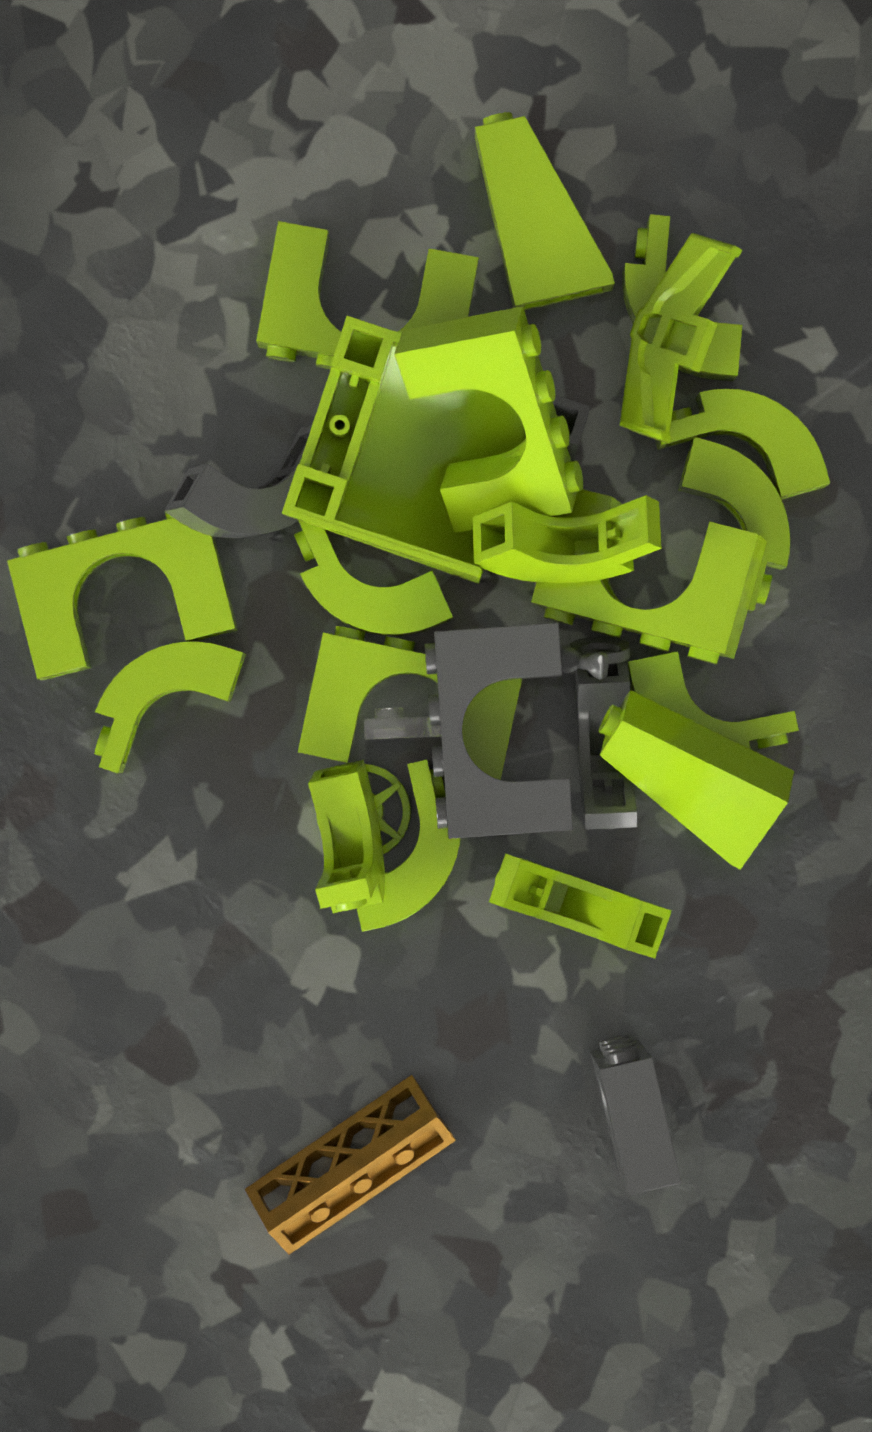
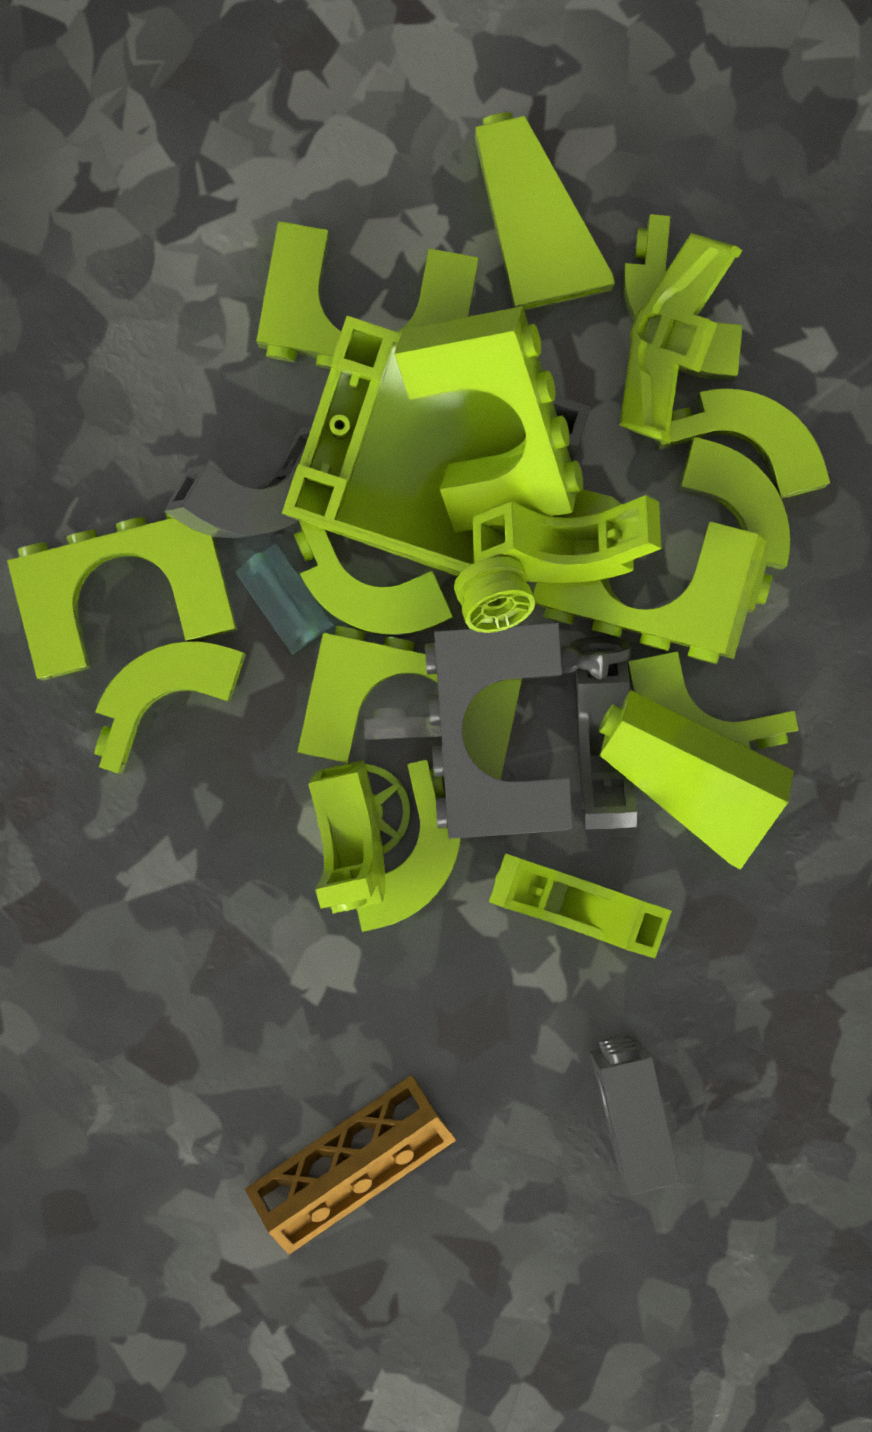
none -> clear light blue hinge [235,543,334,655]
none -> lime wheel [454,556,535,633]

